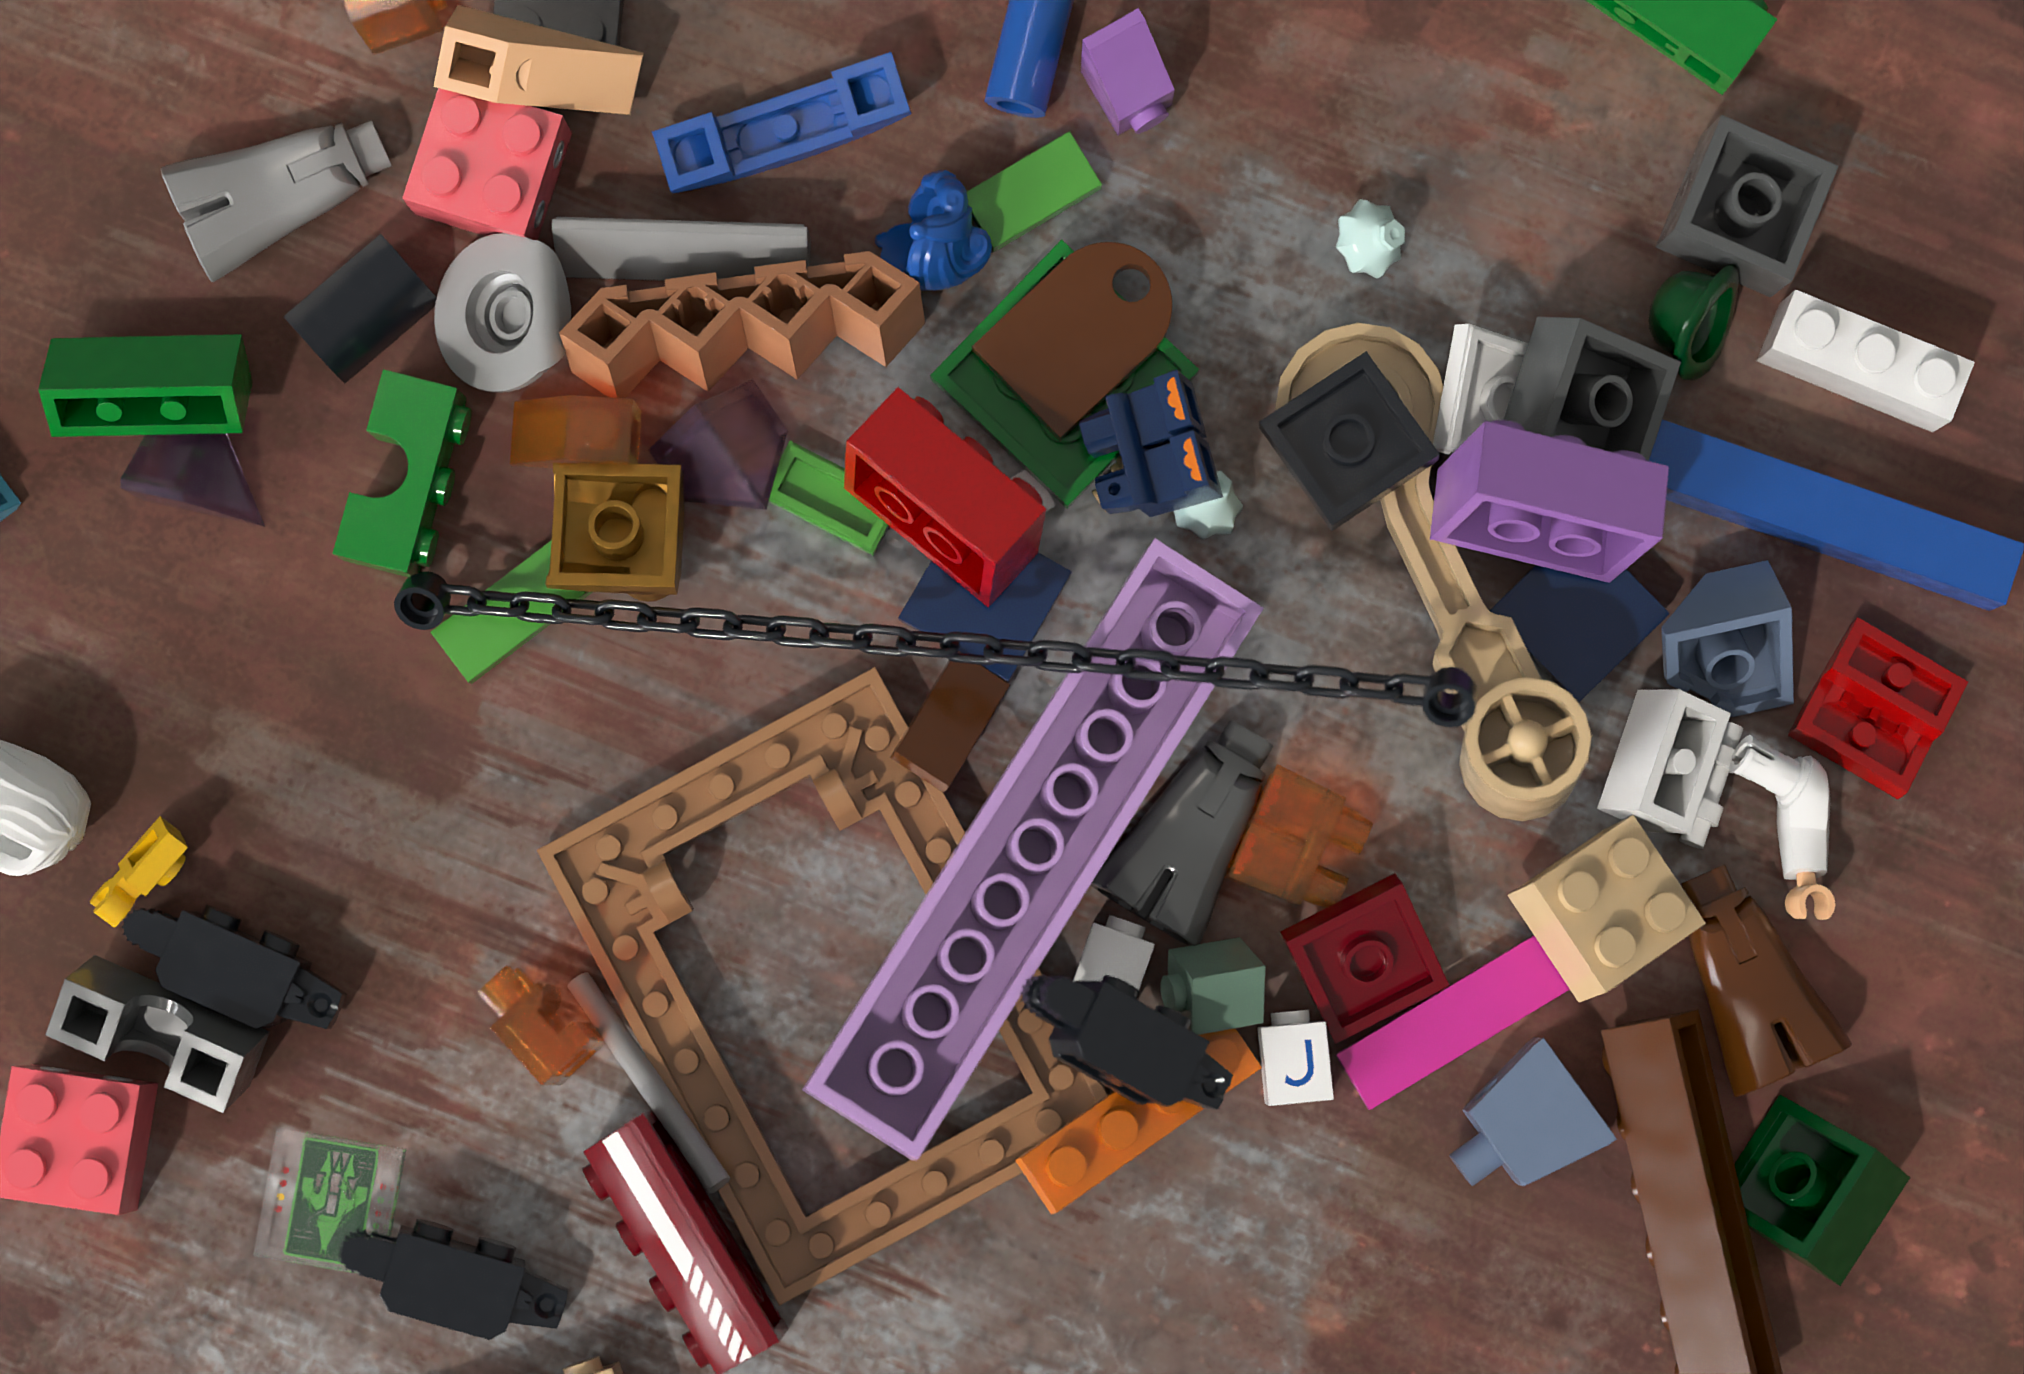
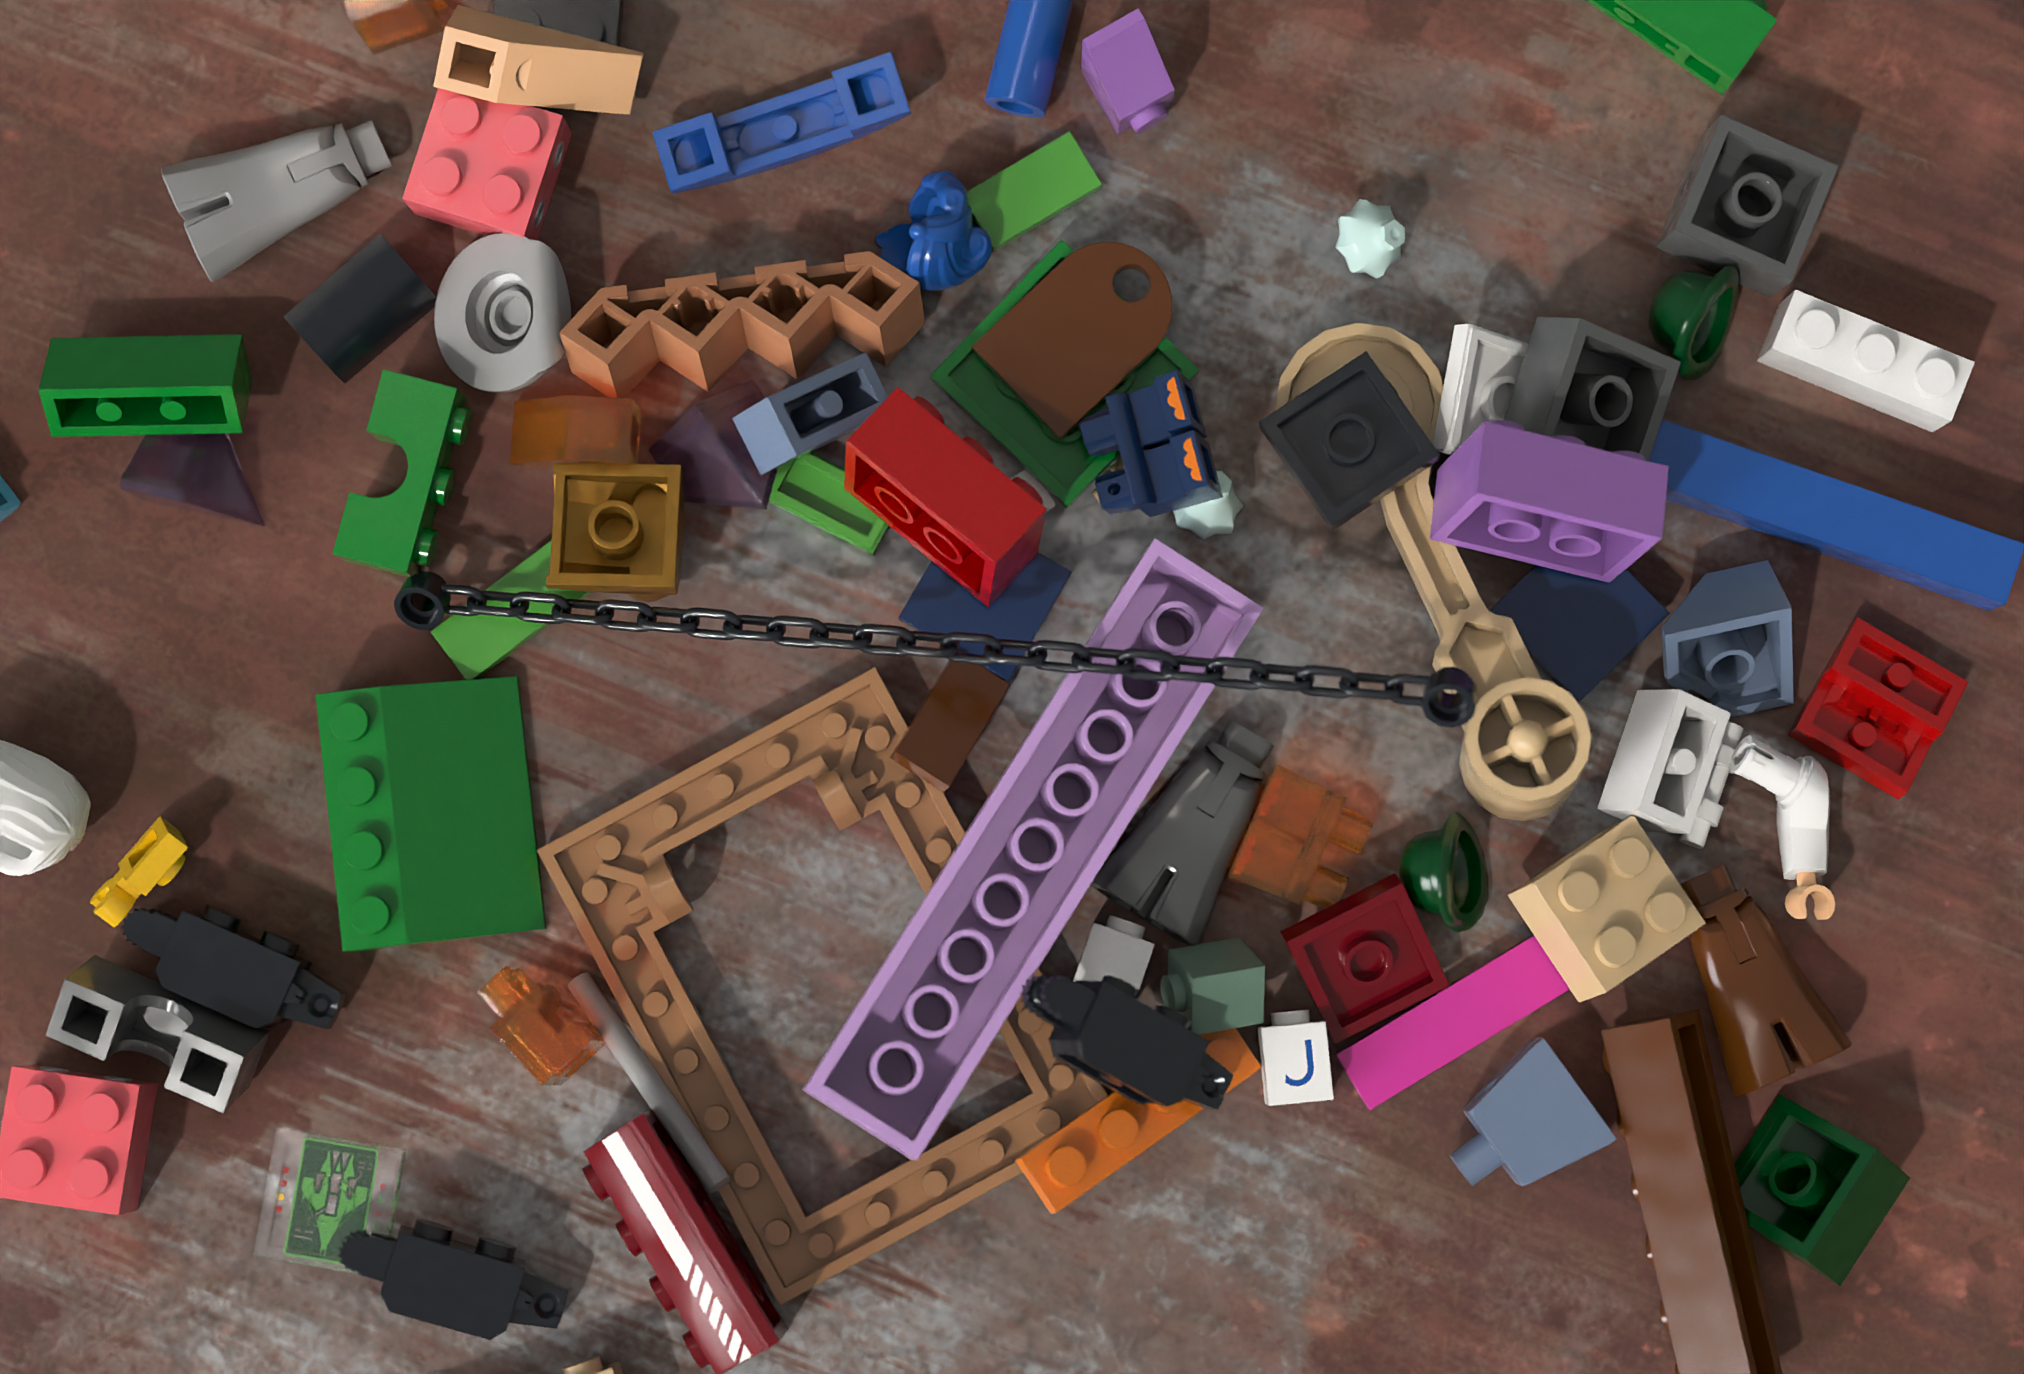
light grey slope [552,217,811,280] -> none
none -> green slope [315,676,547,952]
none -> sand blue brick [732,352,888,475]
none -> dark green hat [1399,812,1488,932]

